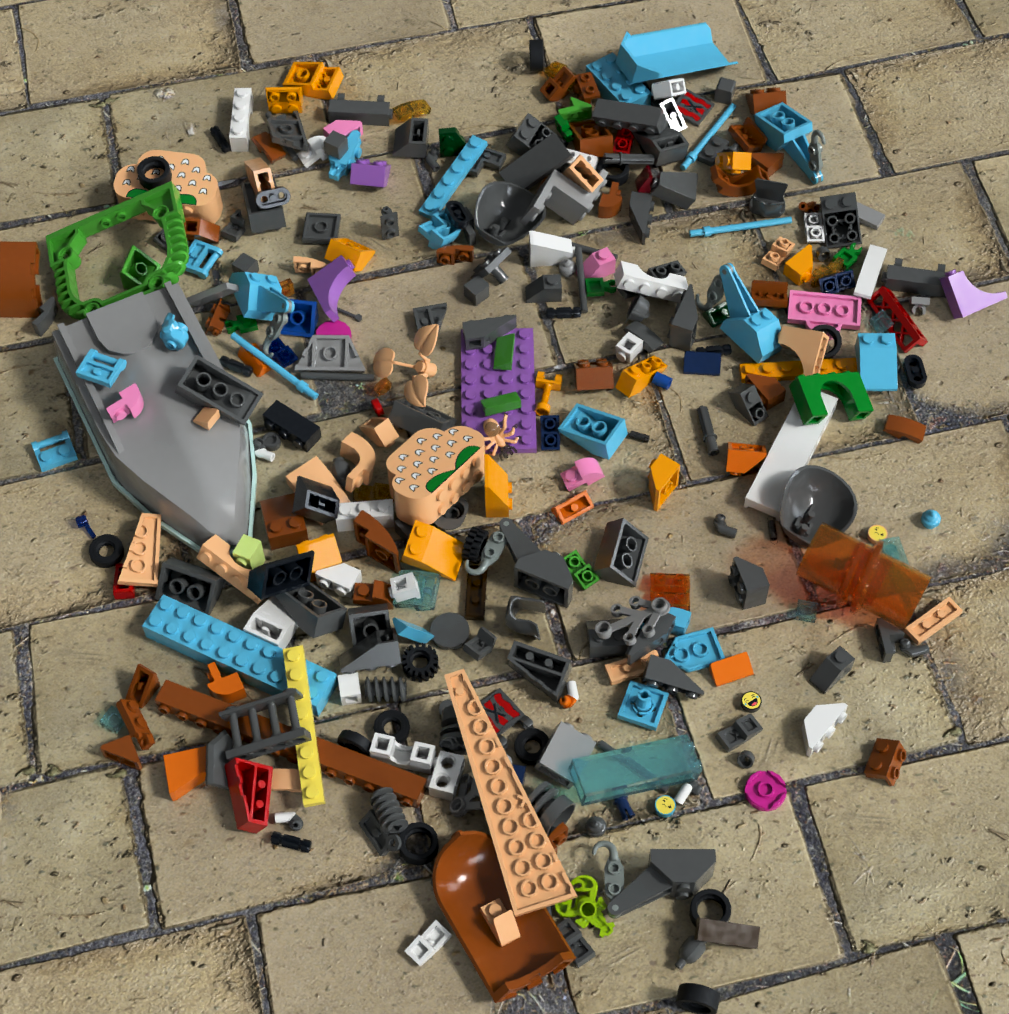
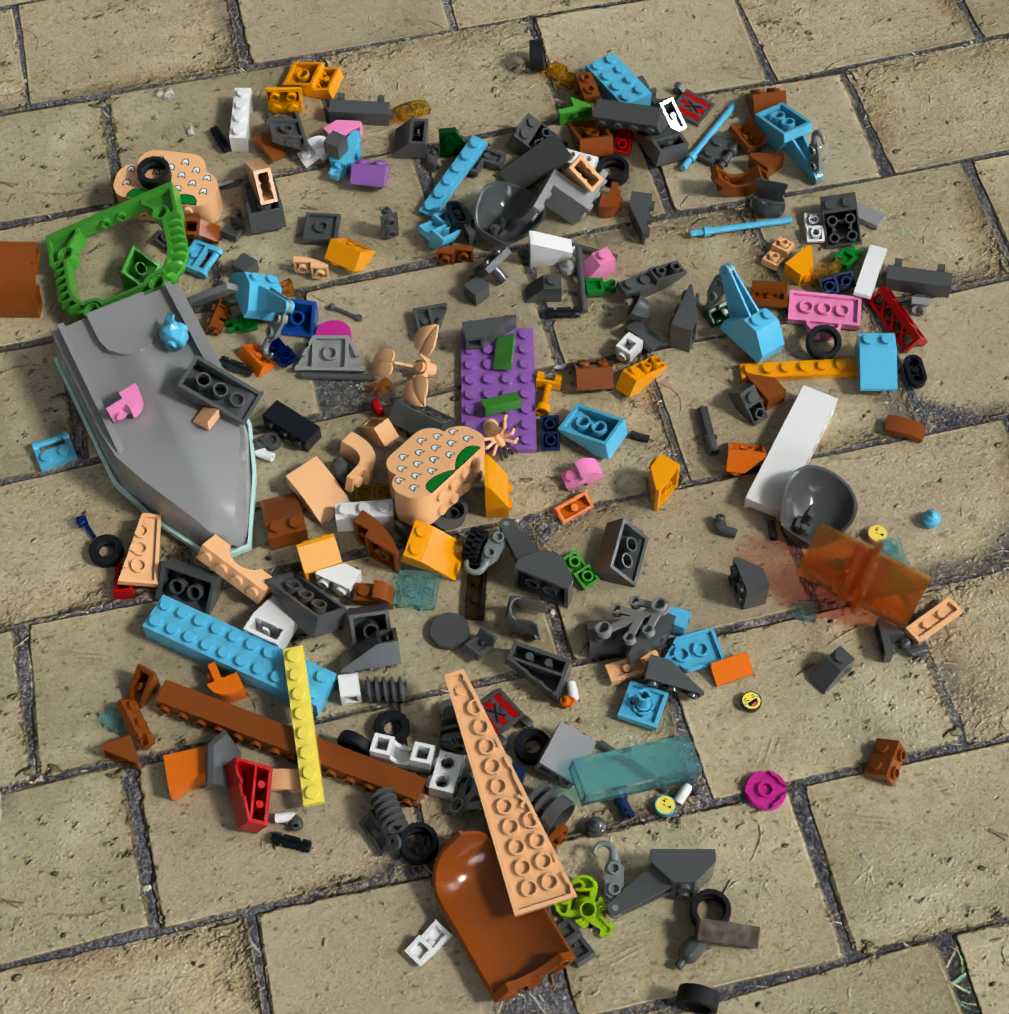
dark grey slope [32,297,58,337] -> none
medium azure plate [75,349,127,388] -> none
dark grey fence [219,688,312,761] -> none
medium azure bar [230,332,319,400] -> none
yellowish green brick [232,534,265,570] -> none
black slope [247,550,315,600] -> none
plate [255,186,291,209] -> none
black slope [292,476,340,524] -> none
medium lavender arch [307,255,356,322] -> none
white brick [388,572,421,603] -> none
medium azure slope [392,617,434,643] -> none
black tyre [402,643,439,682] -> none
light nougat slope [480,898,520,947] -> none
dark orange brick [540,66,577,102] -> none
green plate [554,114,574,143] -> none
dark grey axle [603,152,654,166] -> none
white arch [614,261,688,303] -> none
medium azure piece [615,22,738,84] -> none
dark red slope [635,165,653,193] -> none
dark grey slope [650,172,698,210] -> none
clear orange slope [650,573,690,612] -> none
white brick [651,78,686,100] -> none
blue hinge [652,372,673,390] -> none
dark blue slope [683,351,721,376] -> none
black axle [696,344,732,356] -> none
dark grey piece [714,77,736,105] -> none
light orange brick [715,152,752,174] -> none
dark grey slope [715,713,763,753] -> none
dark grey hinge [737,750,755,769] -> none
light nougat arch [778,326,829,376] -> none
green arch [789,371,874,425] -> none
dark orange arm [799,201,820,213] -> none
white slope [801,703,848,757] -> none
dark grey hinge [816,246,831,262] -> none
clear light blue tile [869,309,894,333] -> none
arch [939,269,1008,319] -> none

